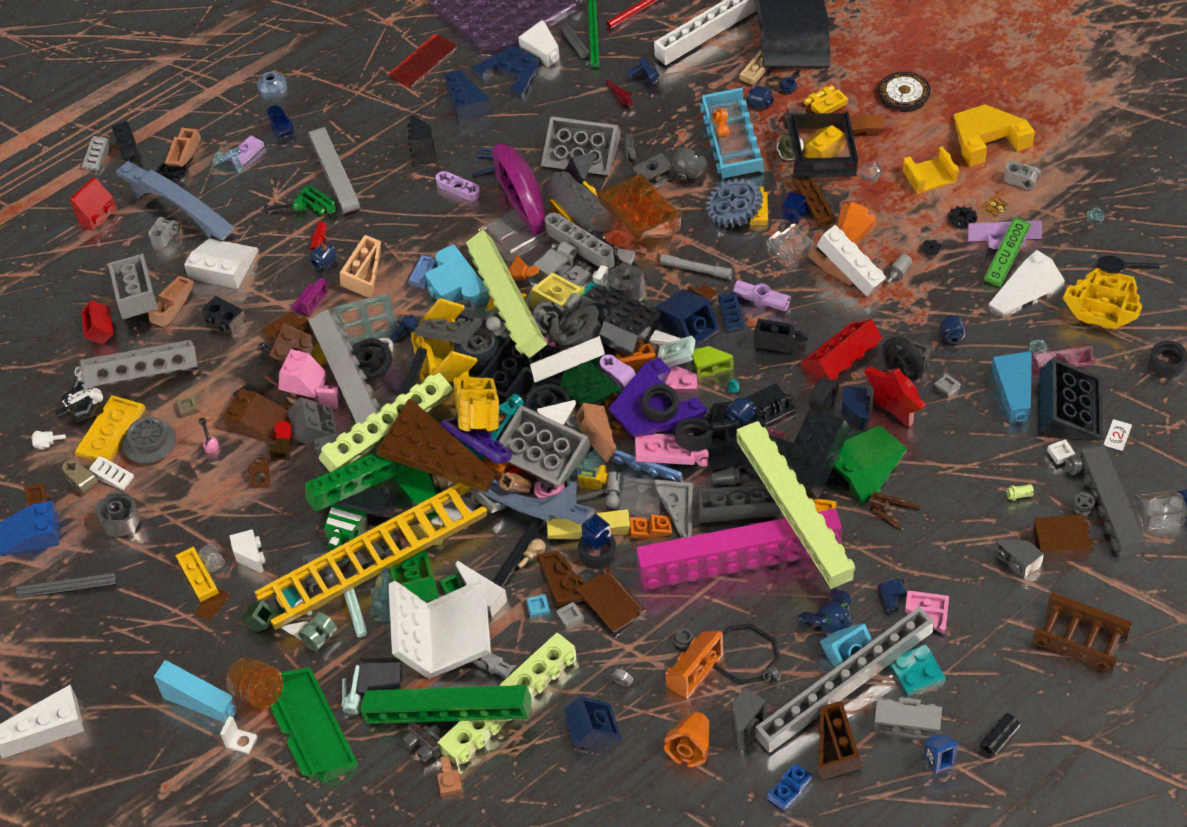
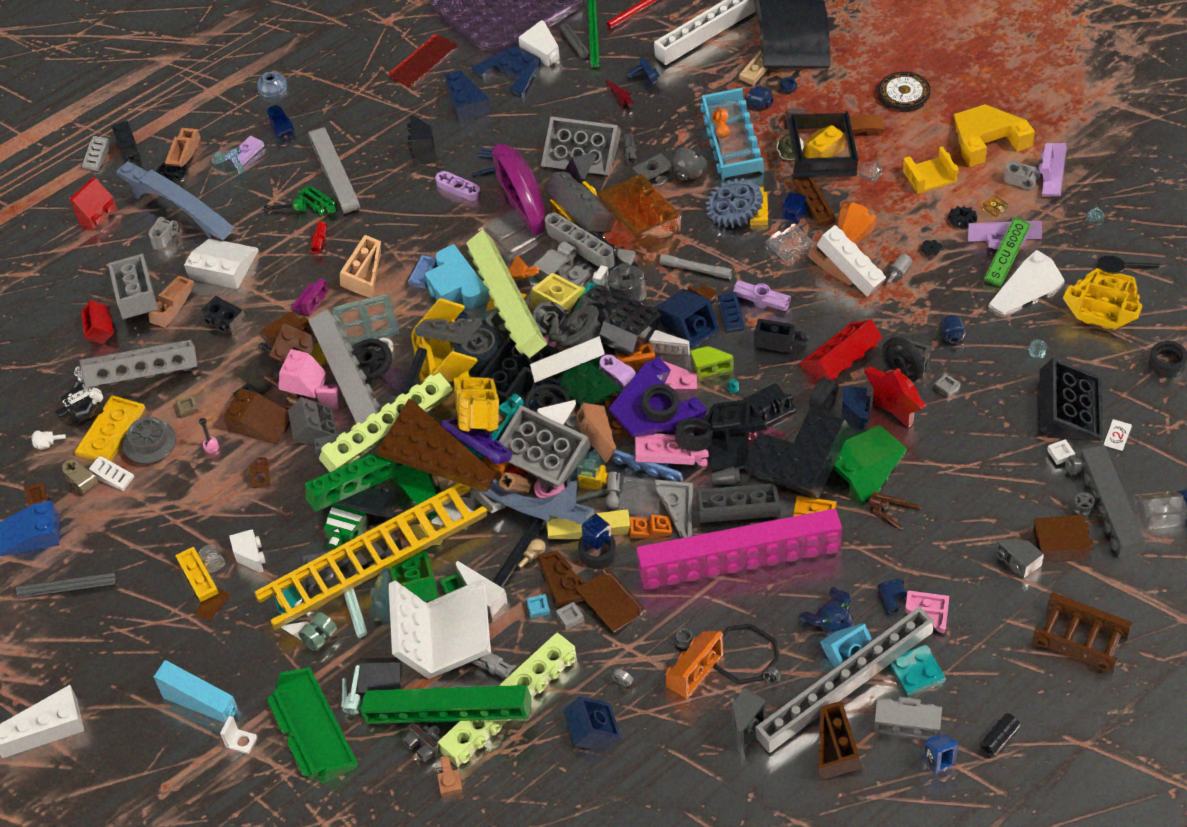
flat silver brick [96,491,140,537] -> none
clear orange wheel [226,657,283,709] -> none
dark green brick [241,600,277,632] -> none
leg [270,421,292,460] -> none
dark blue head [310,243,337,270] -> none
dark blue piece [389,314,419,343] -> none
dark grey slope [455,300,475,320] -> none
light grey pin [486,317,511,341] -> none
light grey tile [563,293,582,315] -> none
light aqua plate [658,336,696,368] -> none
orange cone [664,712,709,767] -> none
dark blue head [726,397,756,426] -> none
yellowish green brick [737,421,855,589] -> none
blue slope [767,763,813,811] -> none
yellow plate [803,85,849,114] -> none
dark azure slope [991,351,1032,422] -> none
yellowish green pin [1006,484,1034,501] -> none
clear pink slope [1031,343,1095,372] -> none
none -> lavender bracket [1039,143,1067,197]

